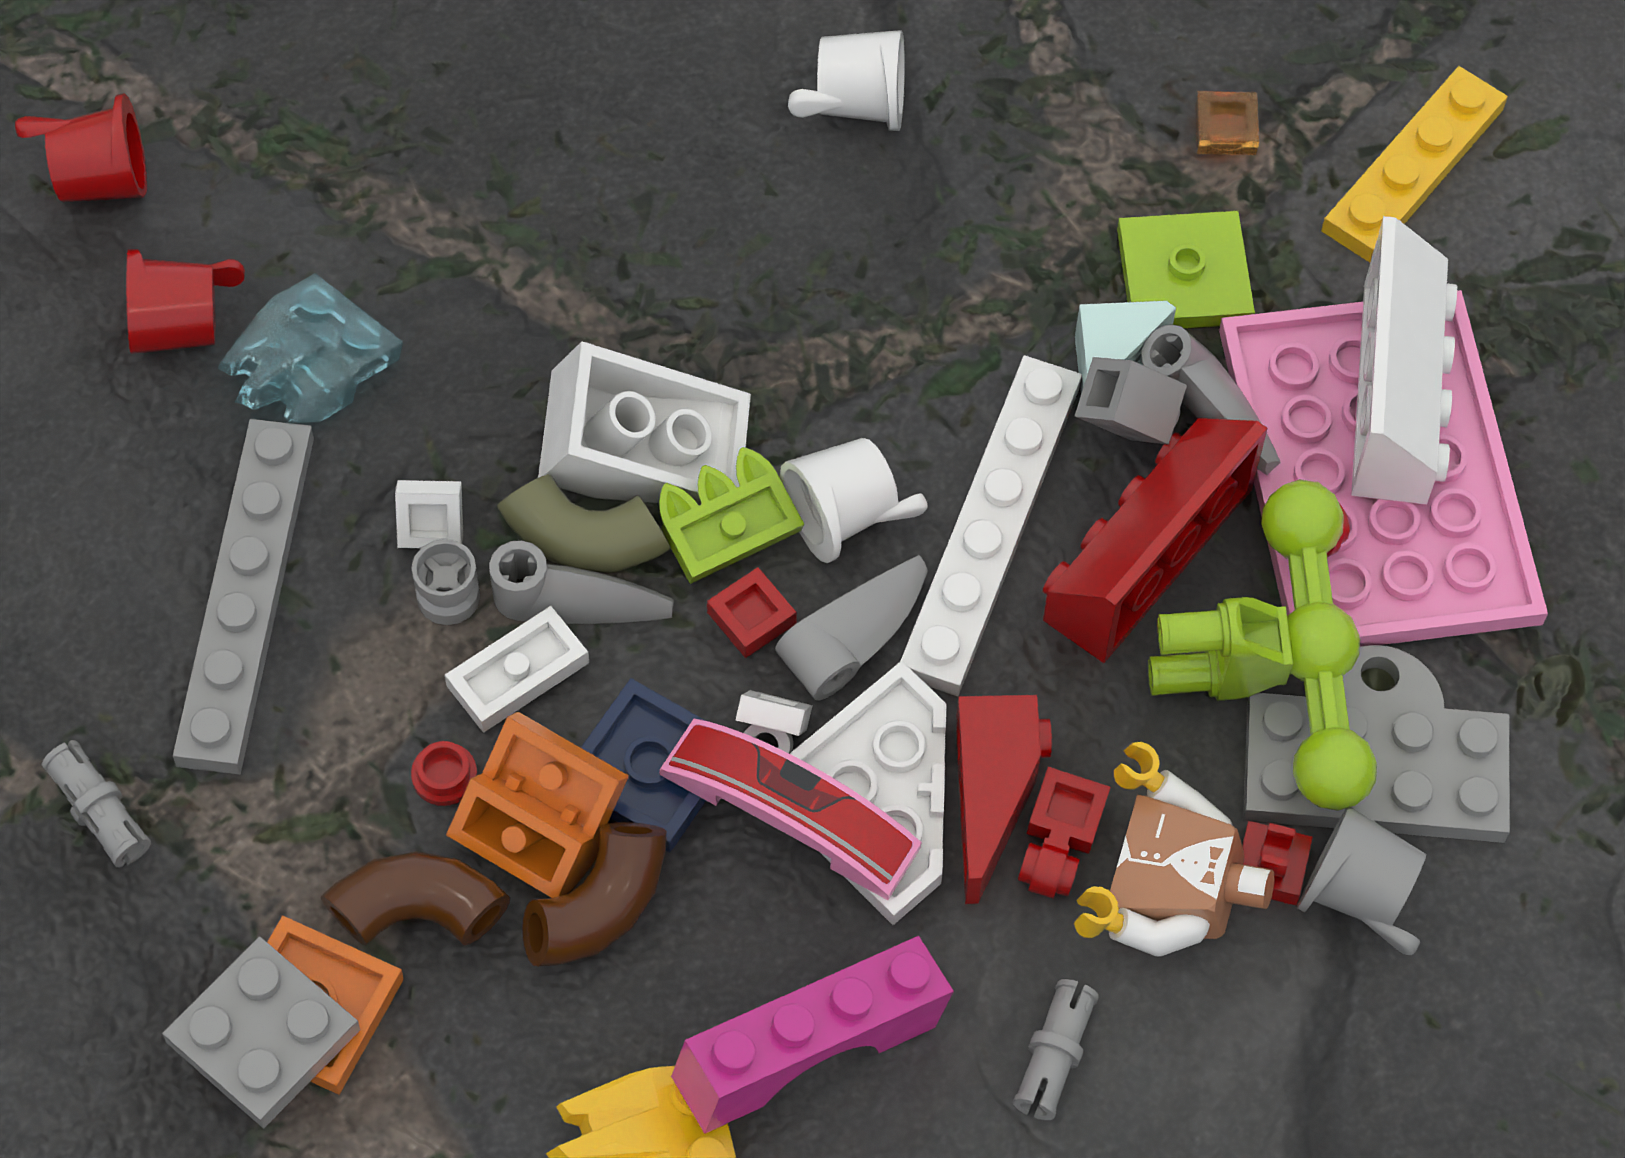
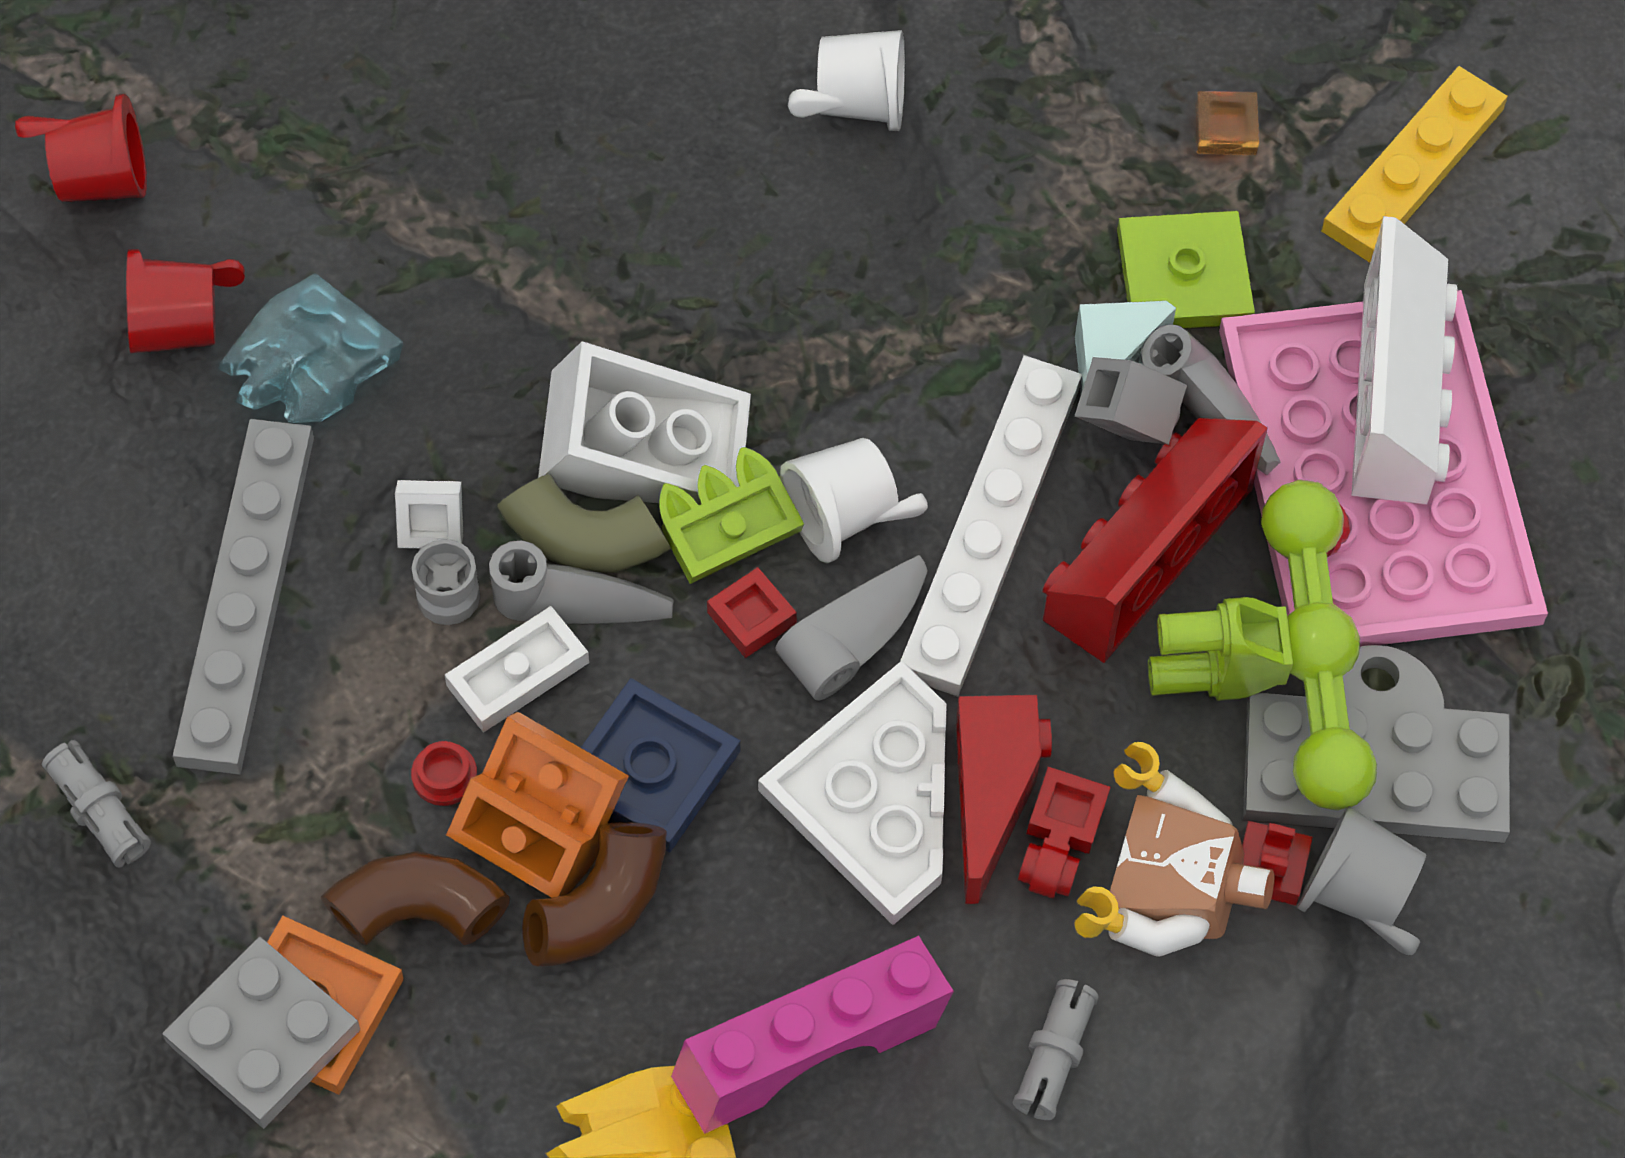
slope [660,718,922,900] -> none
white tile [736,690,813,754] -> none

